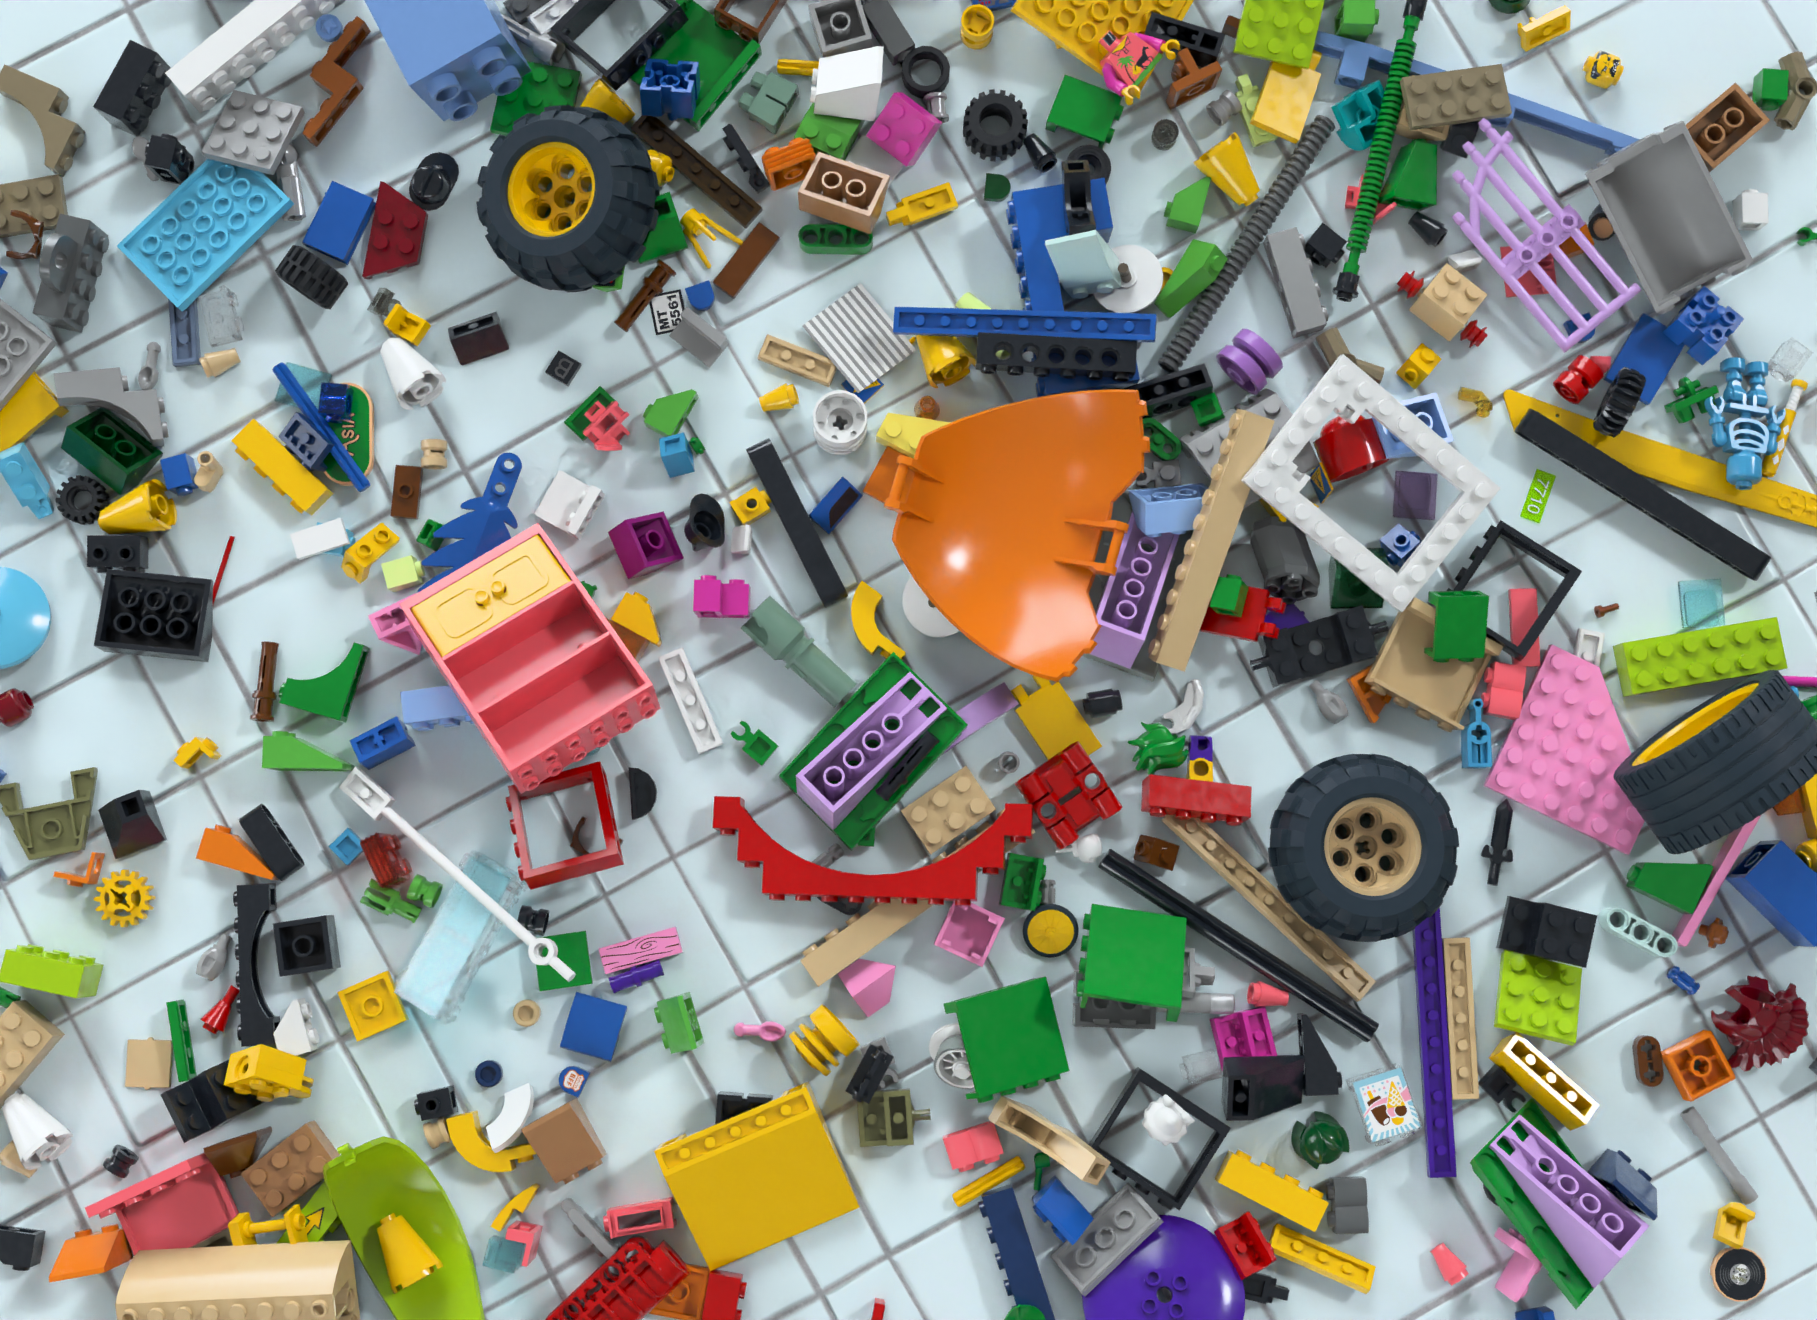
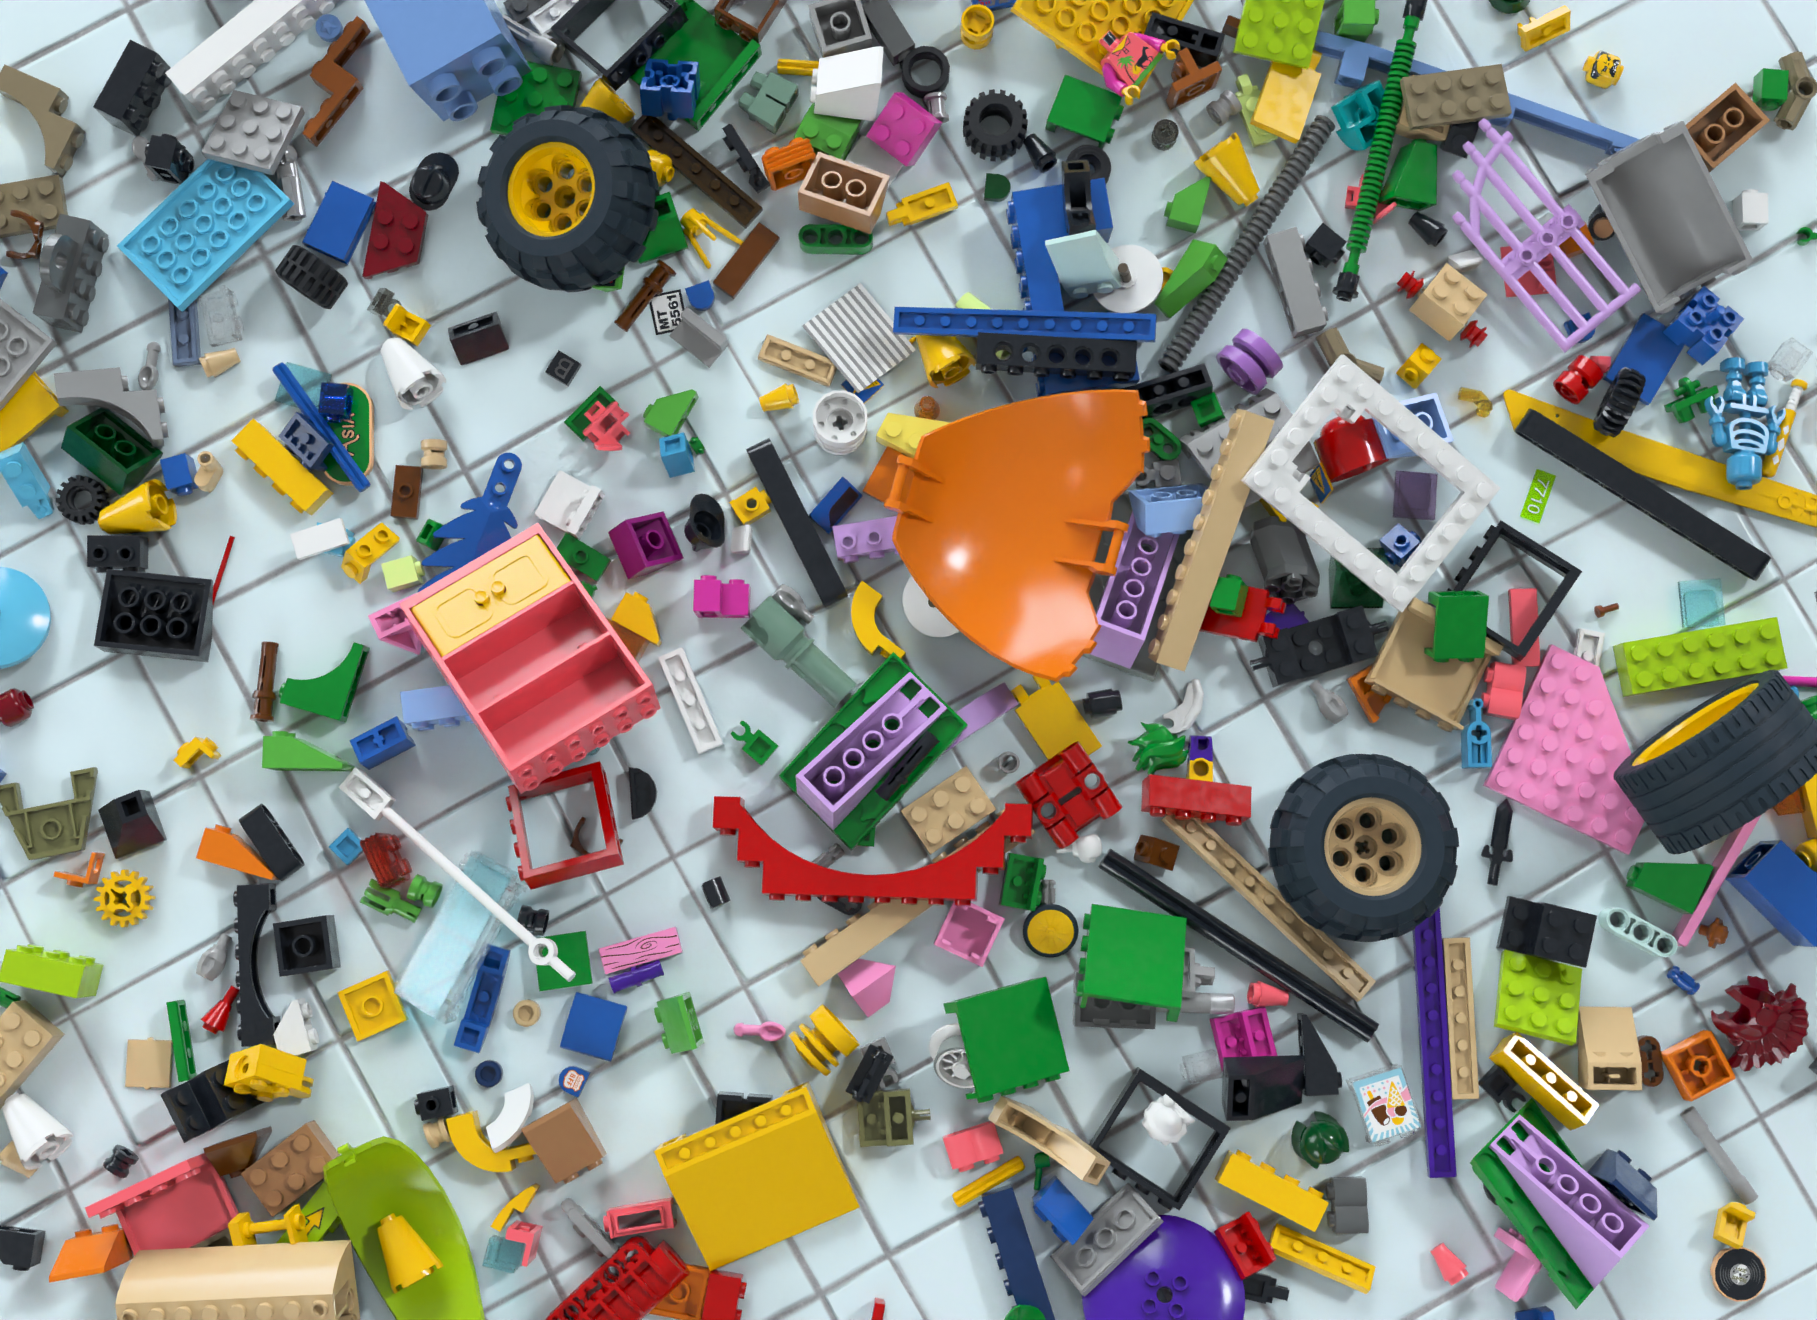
none -> blue slope [454,943,511,1053]
none -> green plate [557,532,611,582]
none -> black brick [701,876,731,909]
none -> light grey piece [772,584,815,624]
none -> lavender brick [832,516,899,564]
none -> tan slope [1578,1006,1642,1090]

